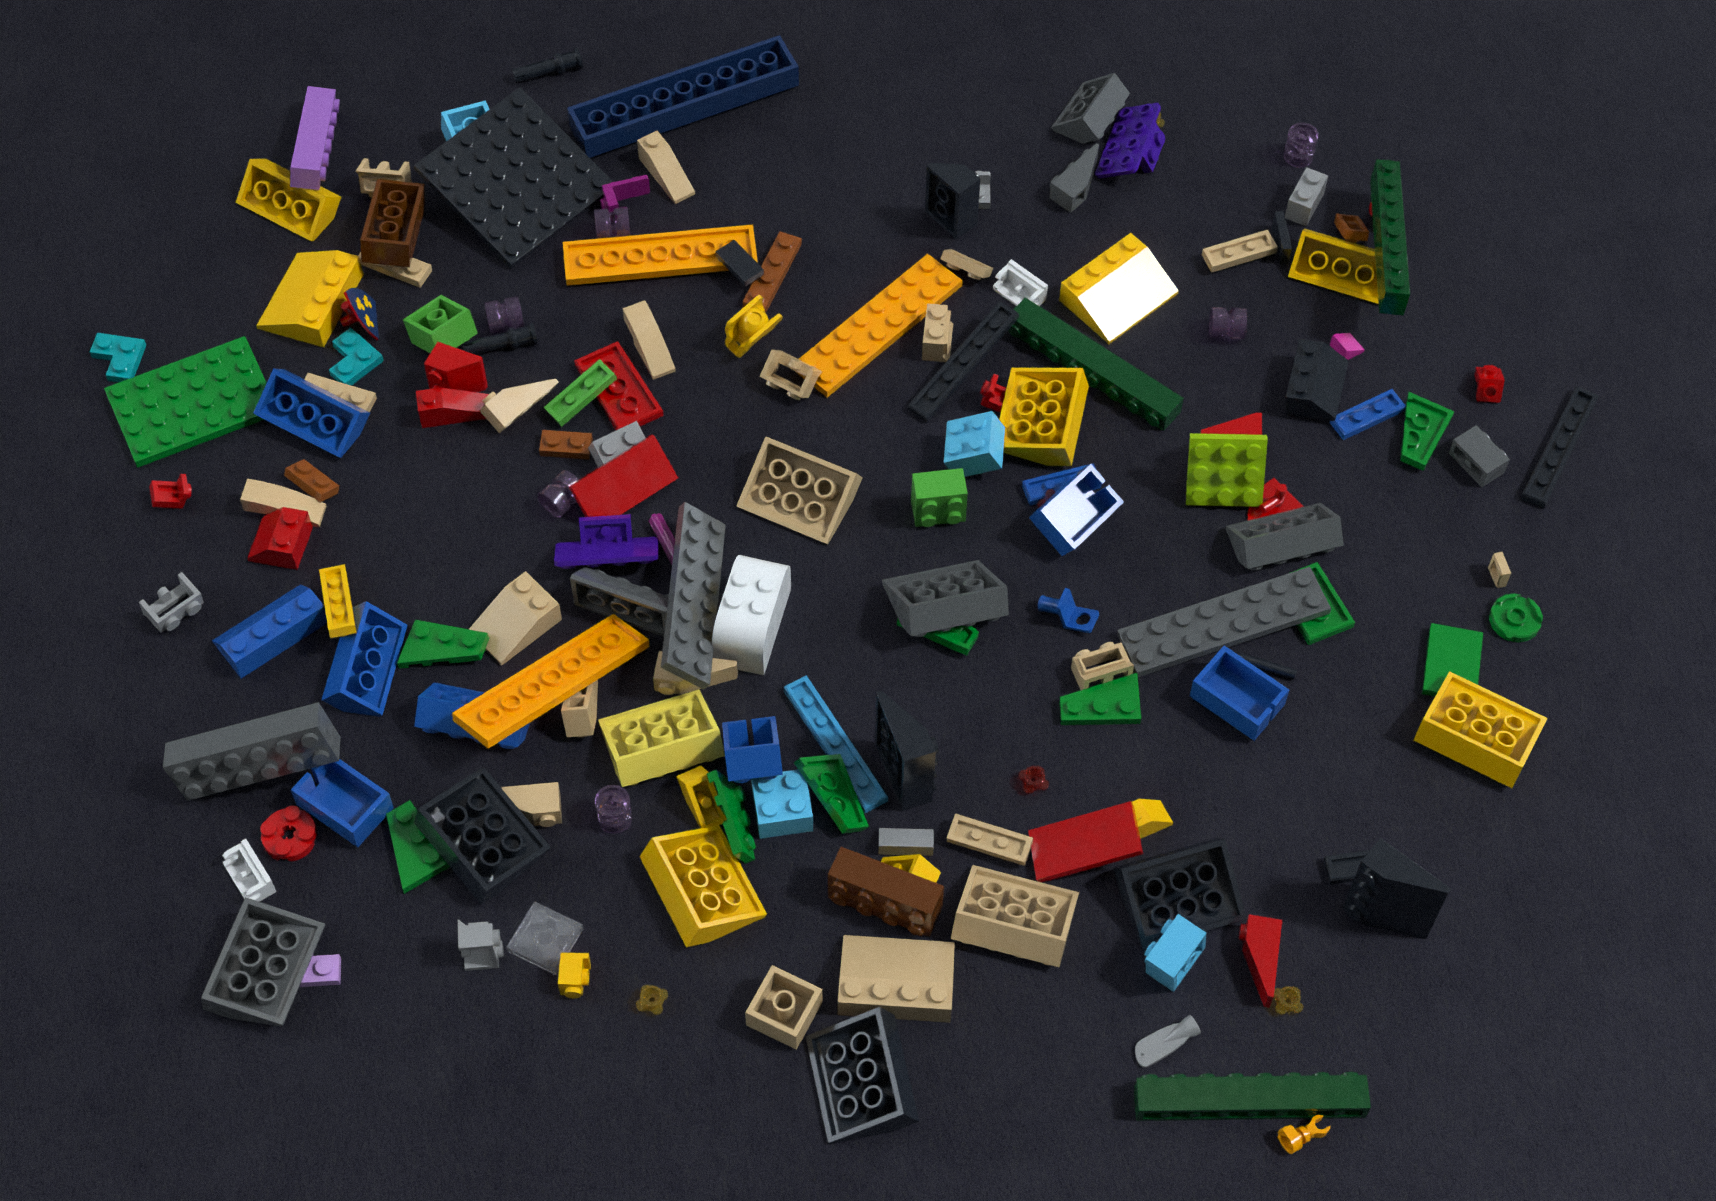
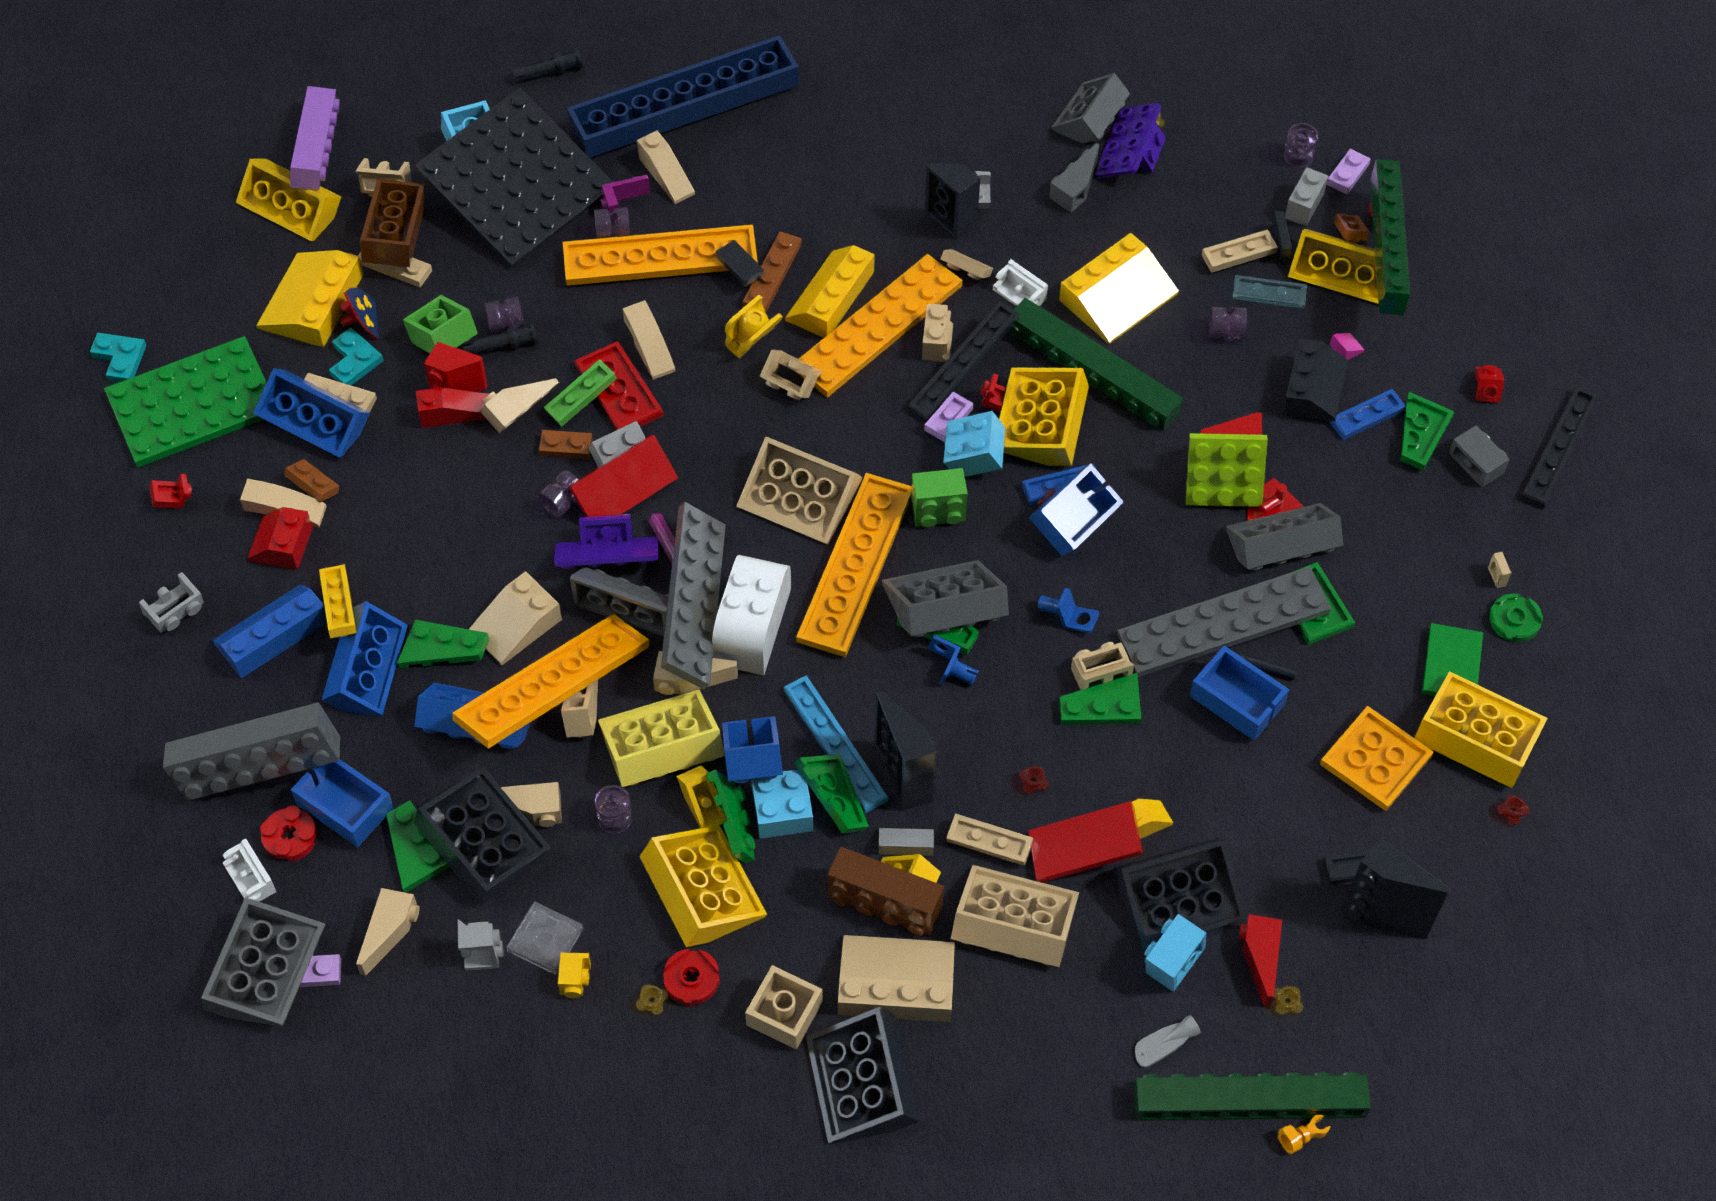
none -> tan slope [356,888,419,976]
none -> red plate [663,949,720,1007]
none -> yellow slope [785,245,874,338]
none -> light orange plate [796,473,912,657]
none -> lavender plate [924,392,973,442]
none -> blue bracket [928,635,979,686]
none -> clear light blue tile [1232,275,1307,308]
none -> light orange plate [1320,706,1434,811]
none -> lavender plate [1327,149,1371,194]
none -> clear red plate [1497,795,1530,825]

